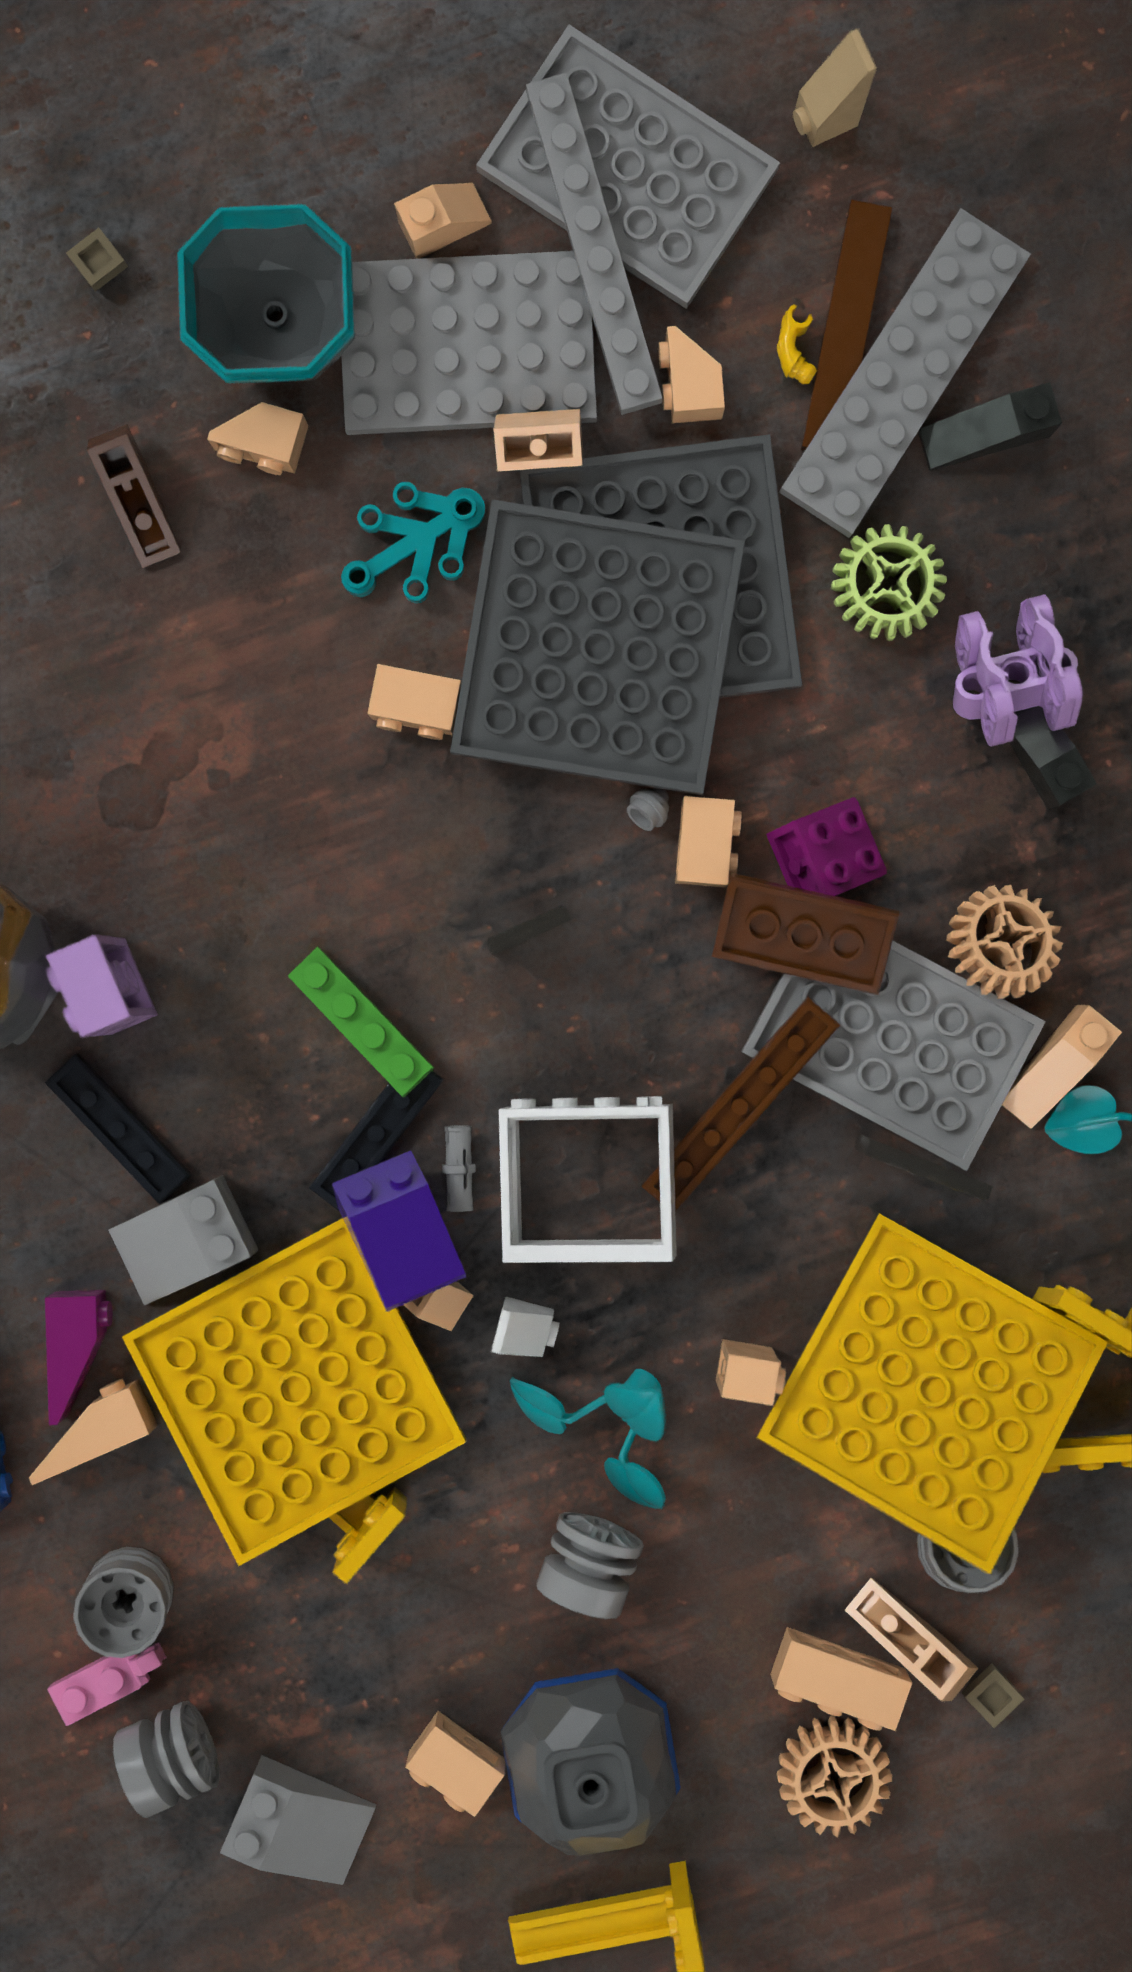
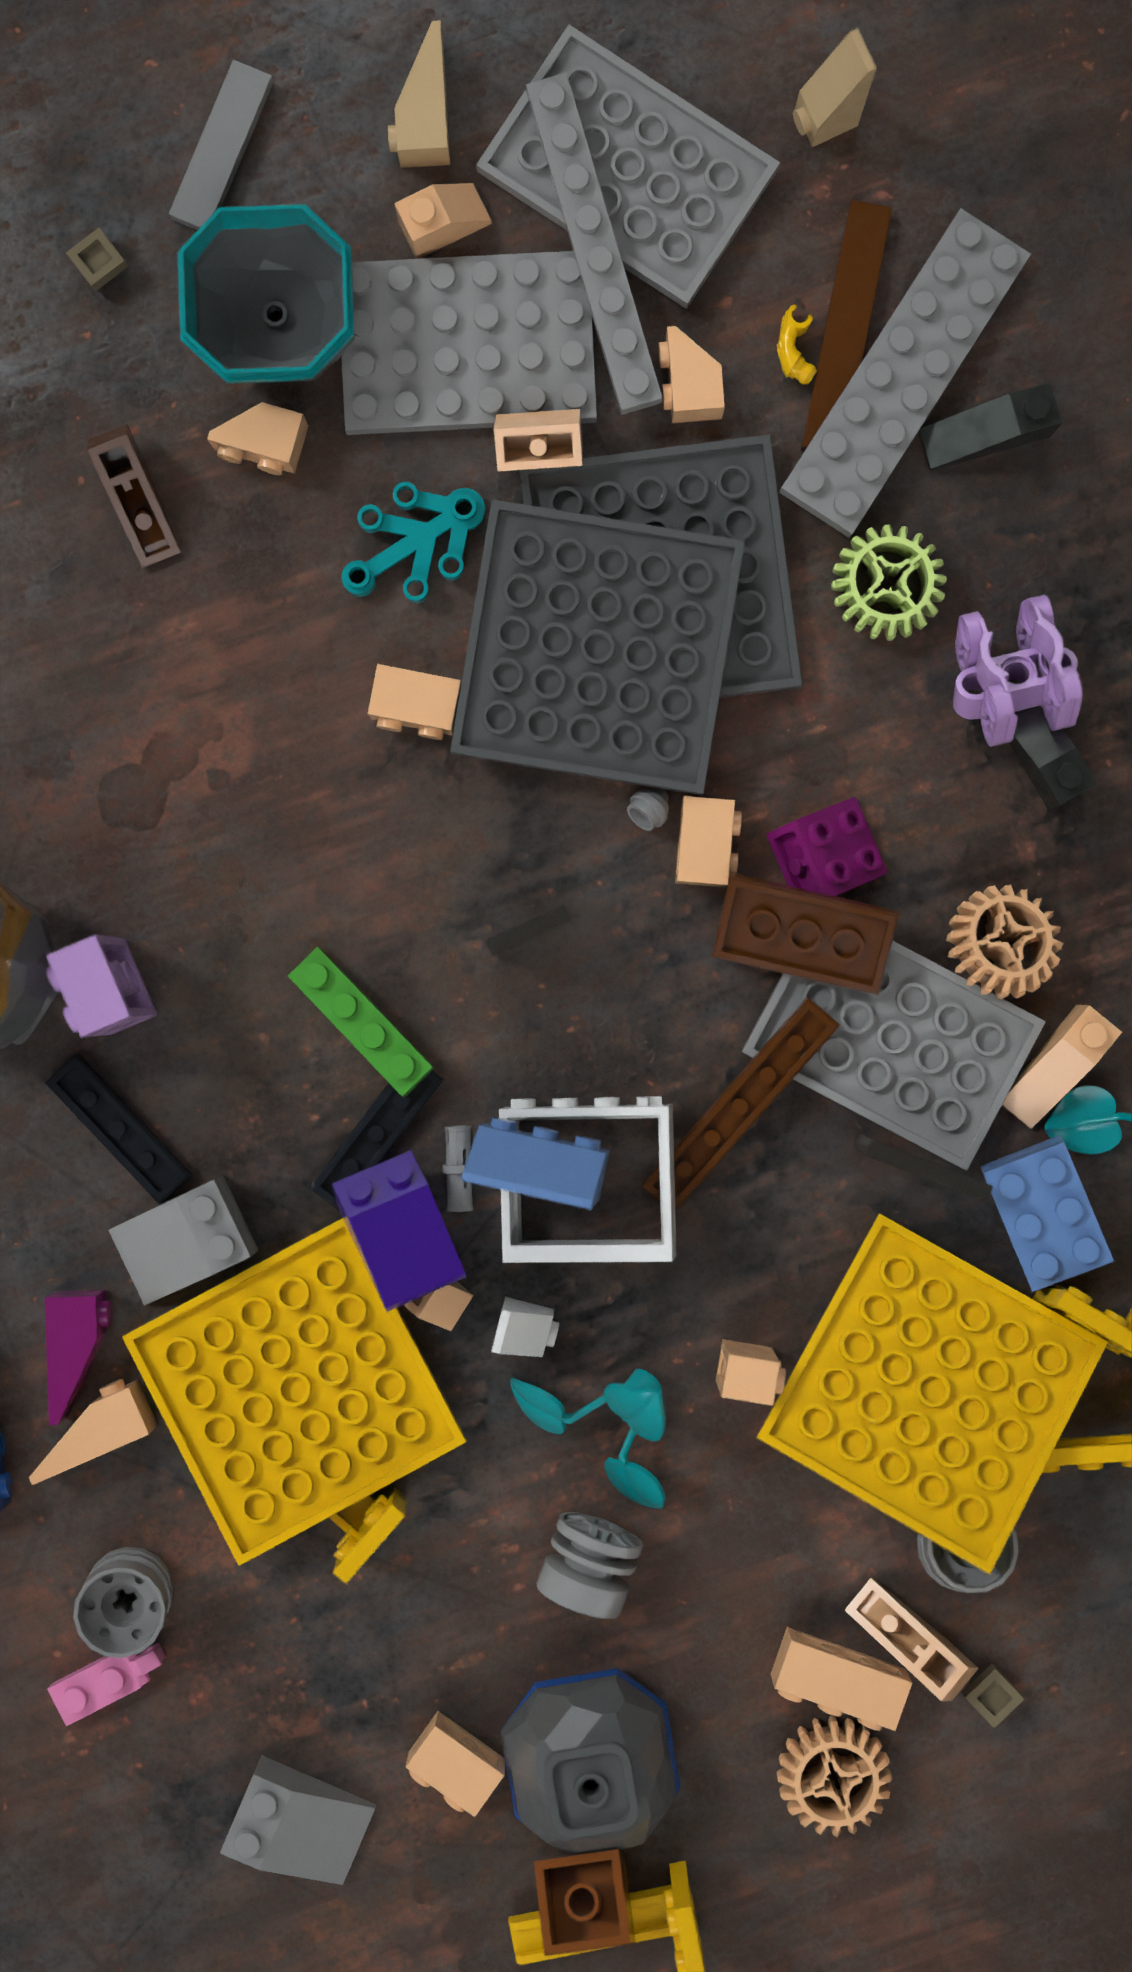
light grey wheel [113,1701,220,1818] -> none
none -> light grey tile [169,60,274,230]
none -> tan slope [388,20,450,168]
none -> medium blue slope [461,1117,610,1209]
none -> dark orange brick [534,1849,636,1956]
none -> medium blue brick [980,1135,1114,1292]

